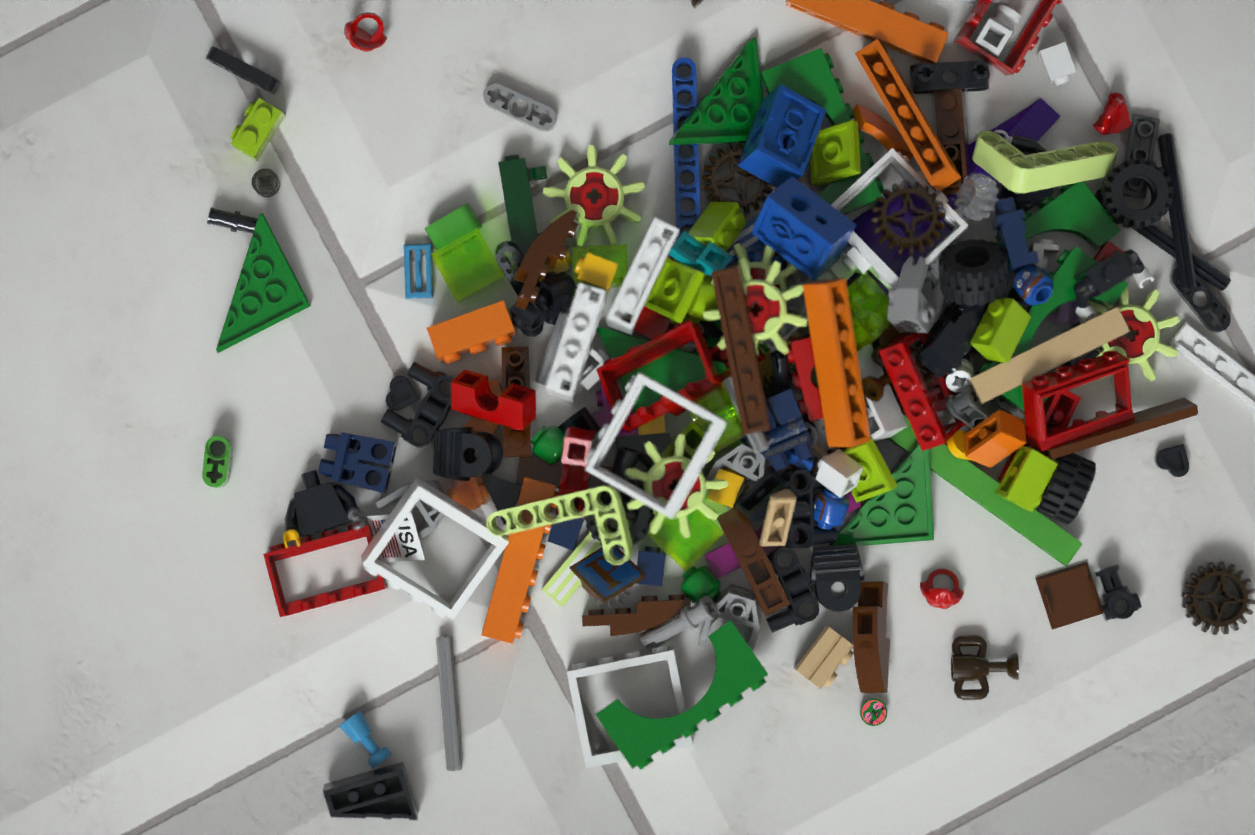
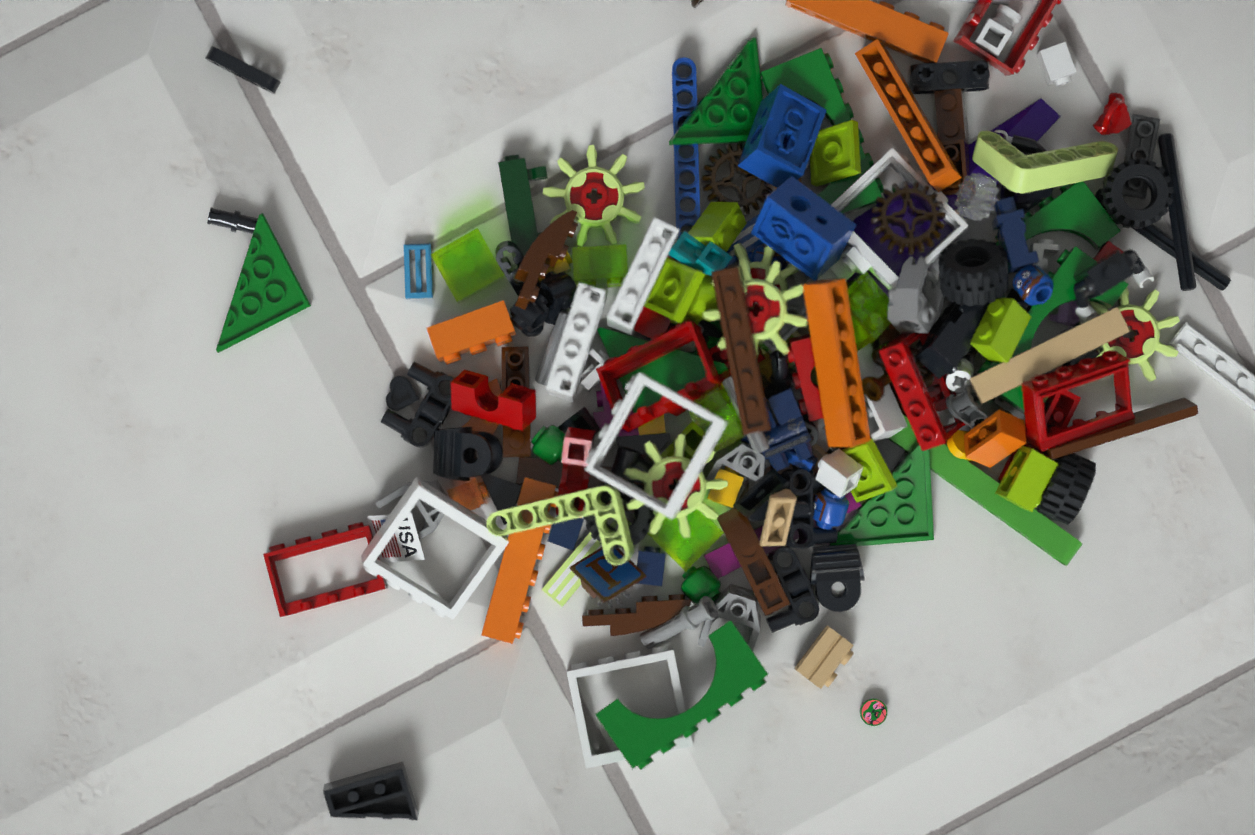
bright green beam [202,436,233,488] -> none
lime brick [230,98,285,162] -> none
clear smoke wheel [252,168,281,198] -> none
black torso [283,470,366,548] -> none
dark blue hips [318,432,398,494] -> none
dark azure piece [339,710,392,769] -> none
red piece [344,12,387,52] -> none
bright green beam [425,203,482,253] -> none
light grey axle [436,636,462,771] -> none
light grey beam [483,83,557,132] -> none
yellow brick [574,252,618,292] -> none
orange tile [852,104,913,160] -> none
reddish brown slope [852,581,890,693] -> none
red piece [920,569,964,609] -> none
dark brown piece [951,635,1019,700] -> none
reddish brown piece [1035,562,1102,630] -> none
black connector [1095,564,1142,621] -> none
black tile [1154,444,1189,477] -> none
black beam [1170,268,1231,333] -> none
dark brown gear [1181,561,1255,635] -> none

